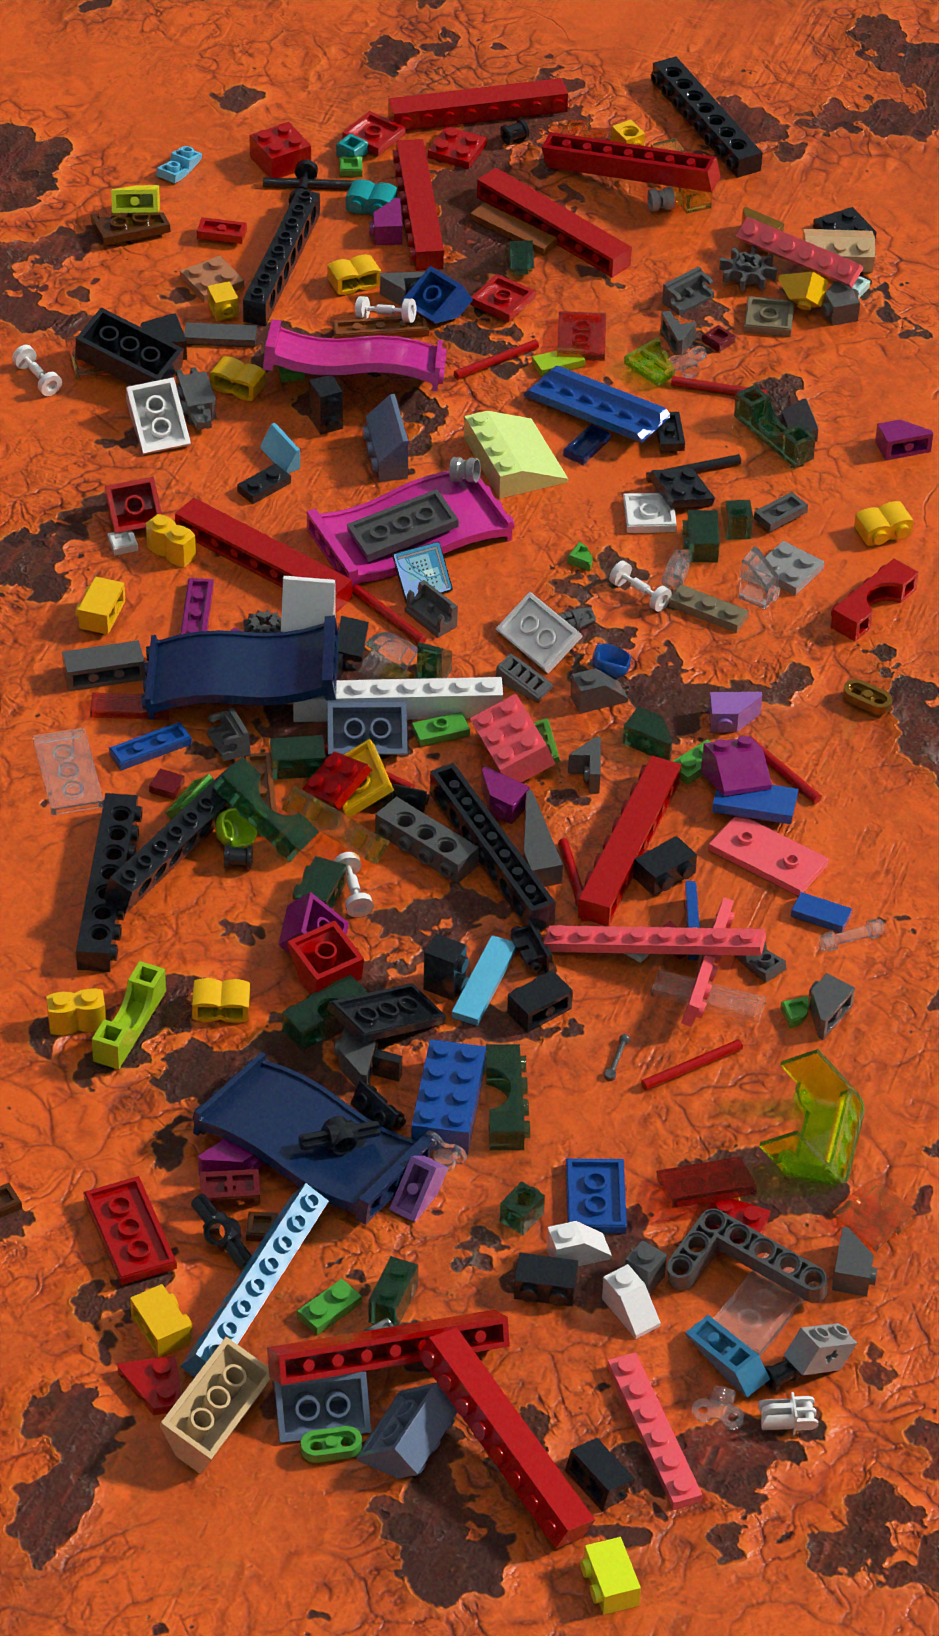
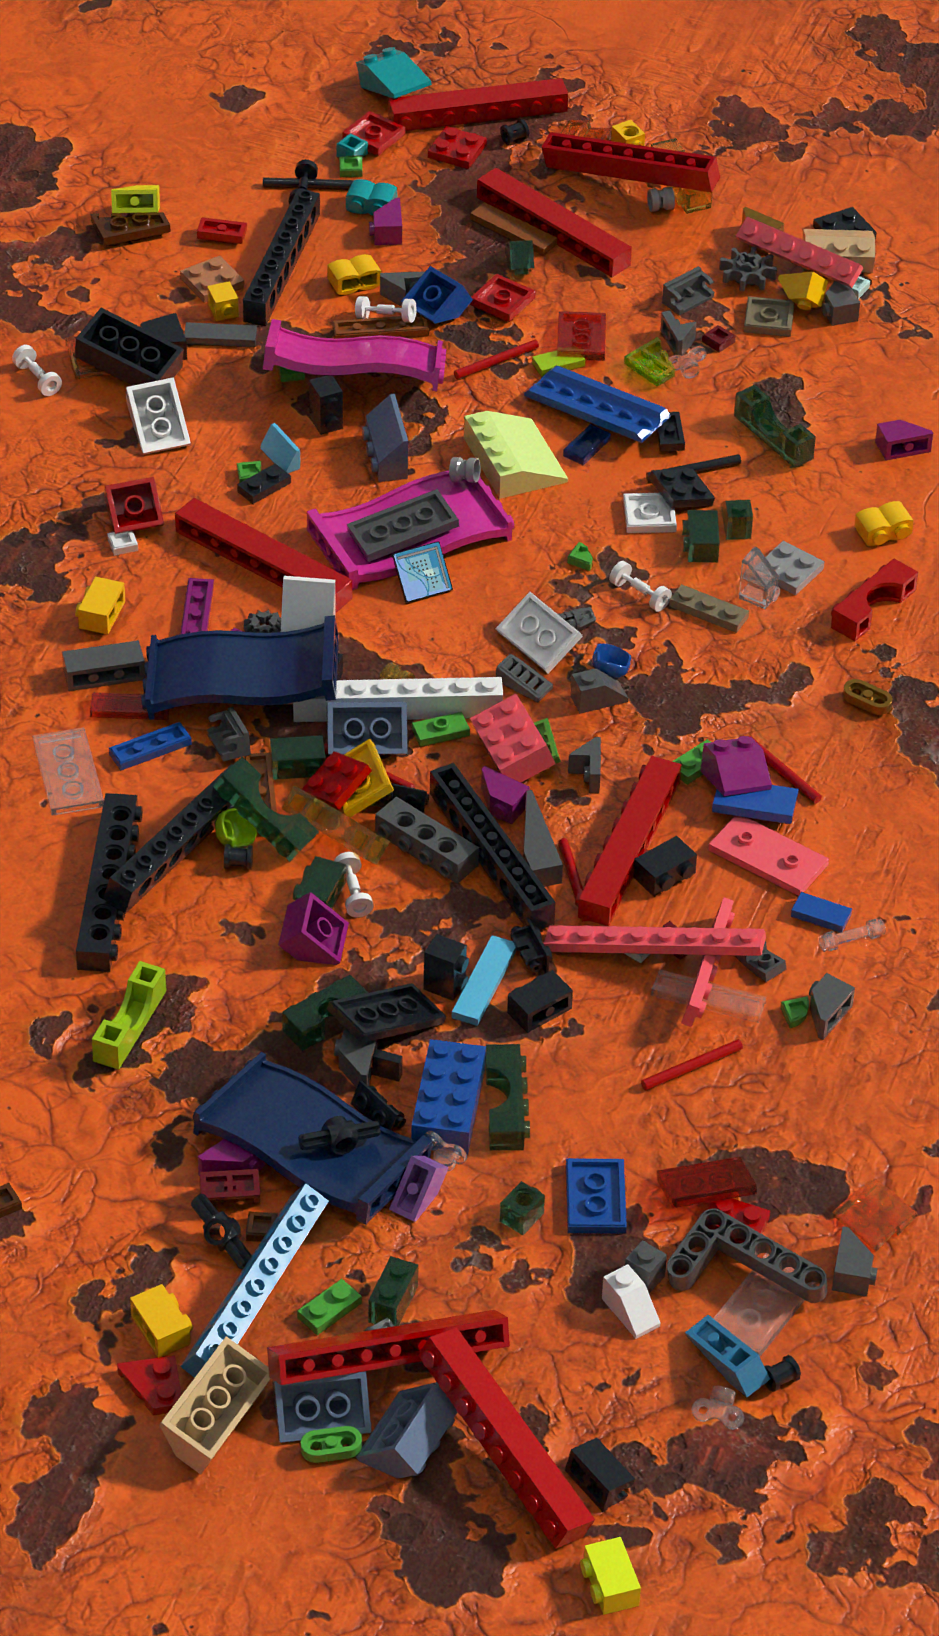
yellow brick [46,988,106,1035] -> none
red plate [83,1176,177,1285] -> none
yellow brick [146,514,196,567] -> none
dark red tile [149,768,185,800] -> none
medium azure slope [156,146,202,183] -> none
bright green plate [165,774,214,820] -> none
dark grey hinge [176,367,216,430] -> none
yellow brick [192,978,250,1023] -> none
yellow brick [210,356,266,401] -> none
red brick [249,122,311,178] -> none
red slope [287,920,364,1000] -> none
black hinge [338,616,369,671] -> none
red bar [352,584,427,645] -> none
clear brick [358,632,419,680] -> none
red brick [392,139,444,271] -> none
dark grey hinge [405,580,458,638] -> none
clear green slope [417,642,452,679] -> none
black brick [514,1253,578,1307] -> none
white slope [546,1221,612,1267] -> none
dark grey hinge [605,1034,630,1081] -> none
coral plate [607,1352,703,1510] -> none
clear green slope [622,706,673,761] -> none
black brick [651,56,763,178] -> none
clear hinge [661,549,691,590] -> none
red bar [671,376,767,400] -> none
blue tile [684,881,700,960] -> none
medium lavender slope [708,692,762,733] -> none
dark grey plate [754,492,808,532] -> none
white arm [758,1392,818,1435] -> none
clear neon green windscreen [759,1049,865,1186] -> none
dark grey slope [781,398,818,444] -> none
light grey brick [784,1323,857,1375] -> none
none -> bright green tile [236,461,261,483]
none -> teal slope [356,47,432,99]

